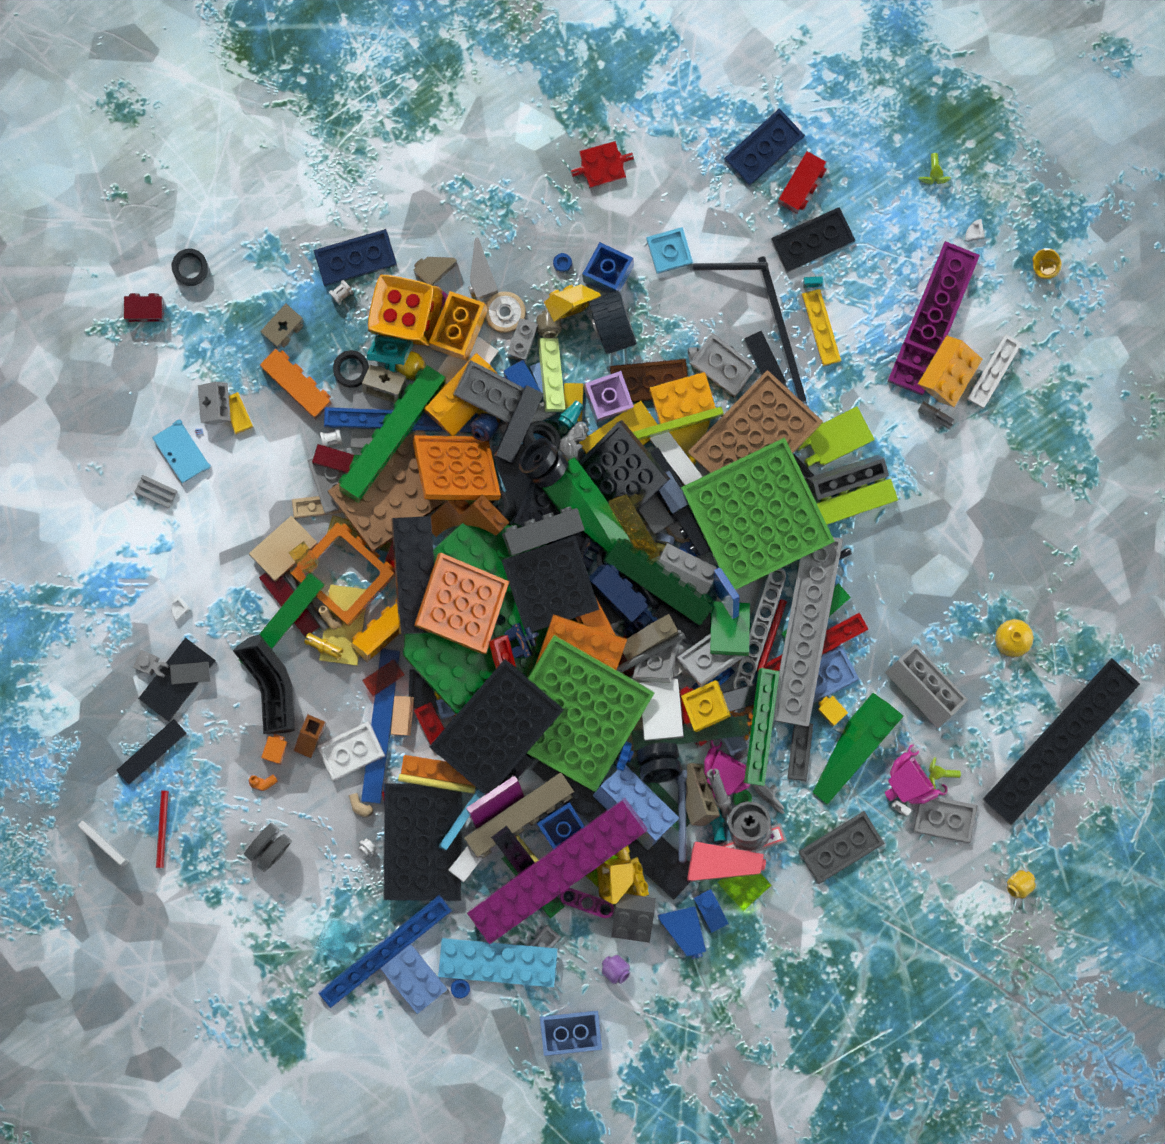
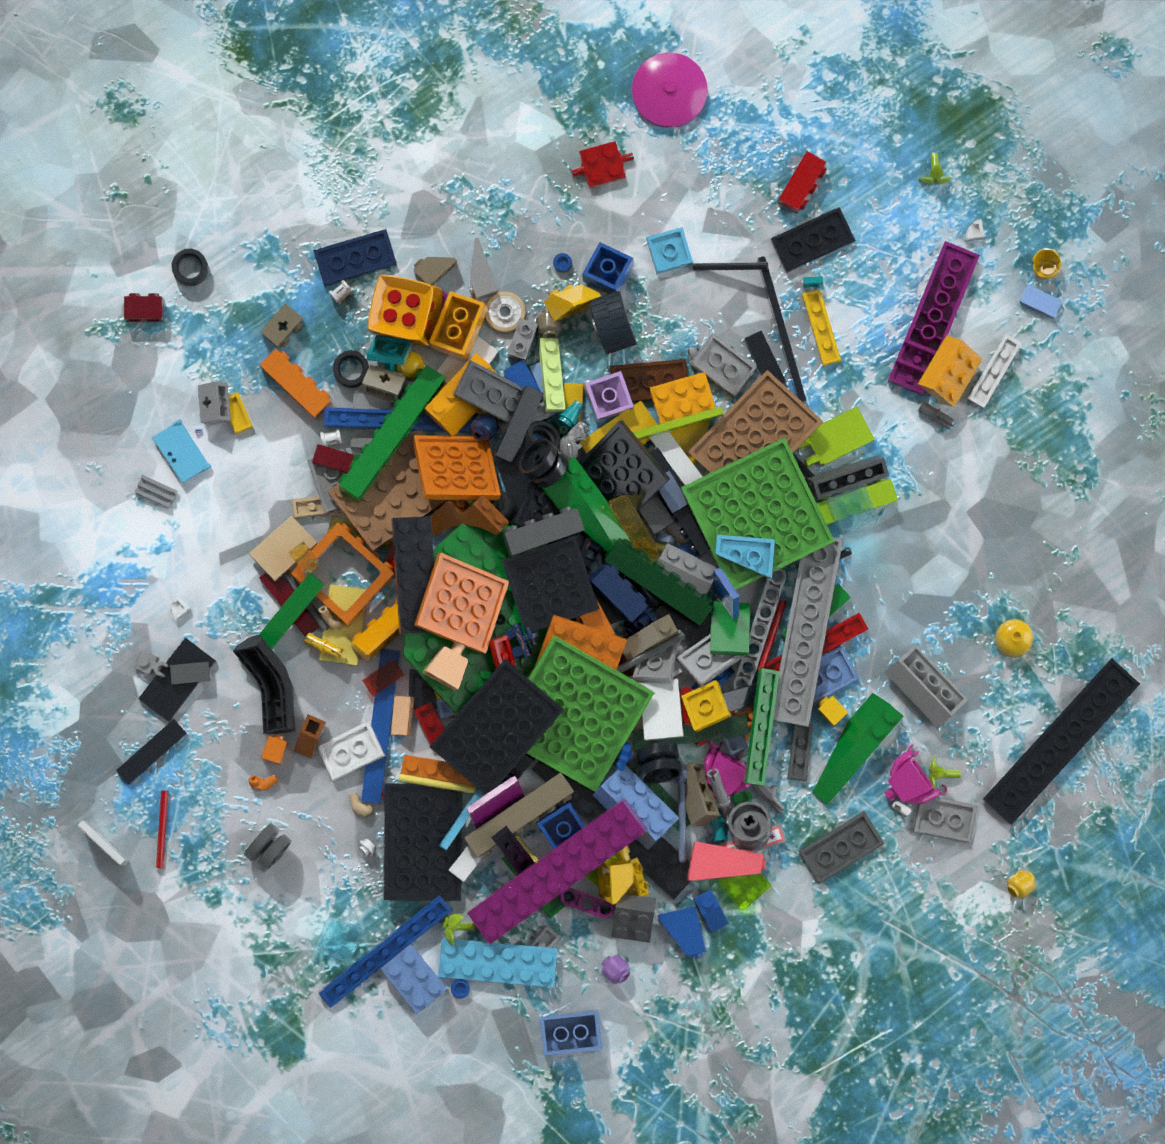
dark blue tile [724,108,805,187] -> none
none -> light nougat torso [422,642,468,691]
none -> lime plant [443,914,476,946]
none -> dark pink dish [632,52,707,128]
none -> medium azure wing [715,535,775,578]
none -> clear light blue brick [826,484,879,535]
none -> light blue tile [1019,285,1062,319]

